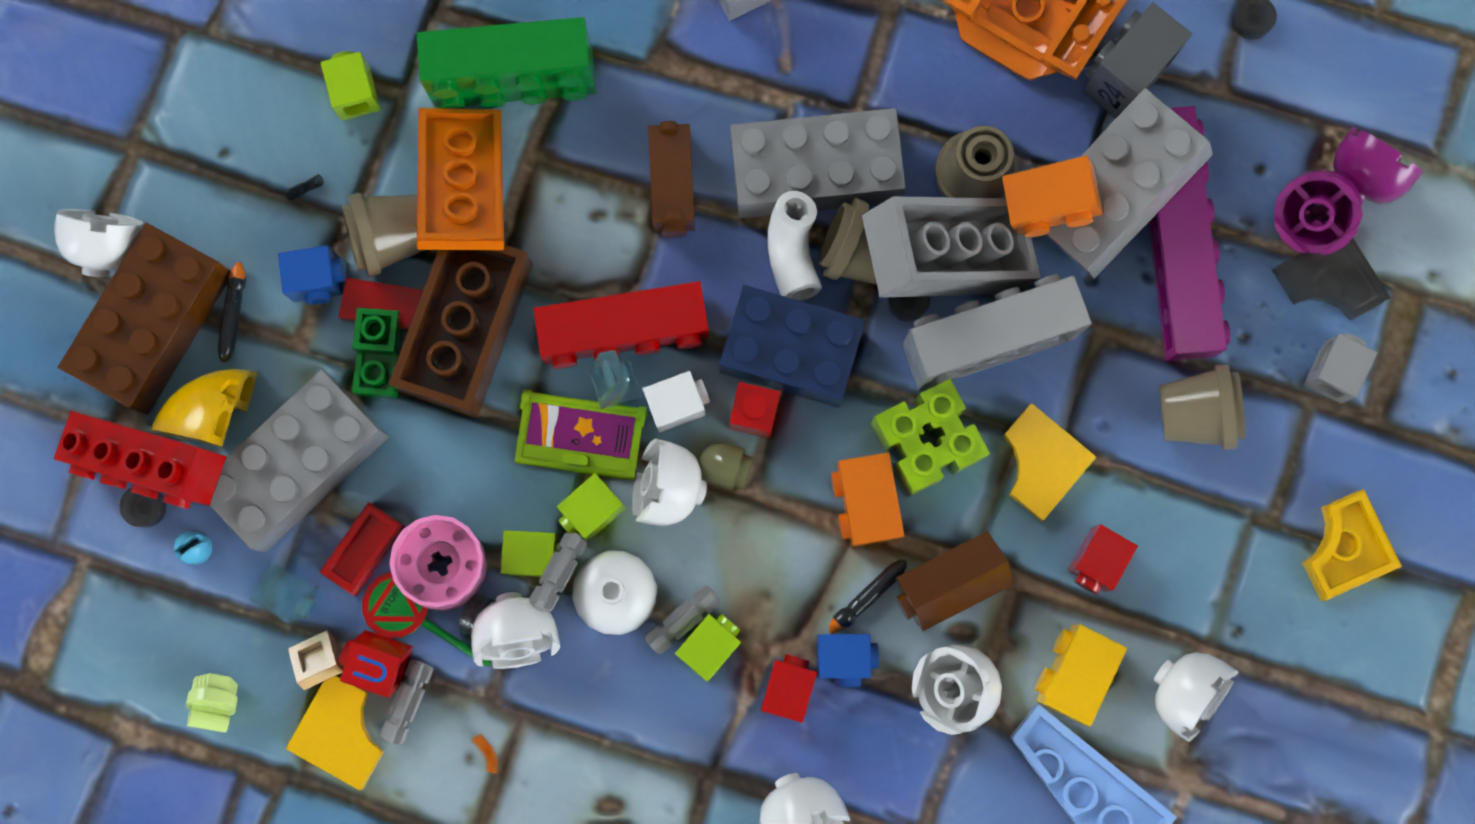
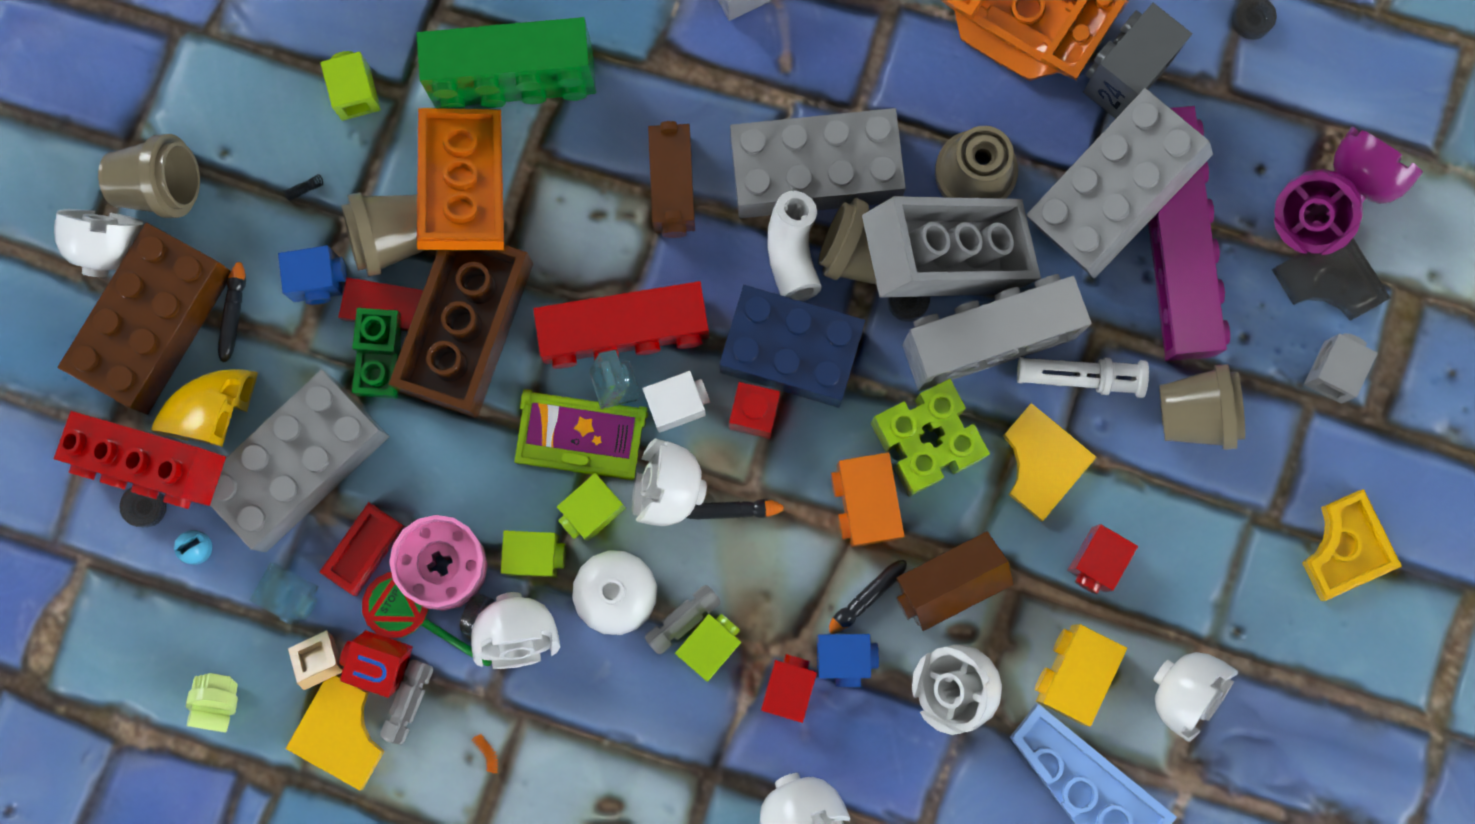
light grey axle [529,533,587,612] -> none
olive piece [699,443,754,491] -> none
orange brick [1002,155,1103,237] -> none
none -> dark tan piece [98,134,200,218]
none -> black piece [686,499,784,520]
none -> white pin [1017,357,1149,398]

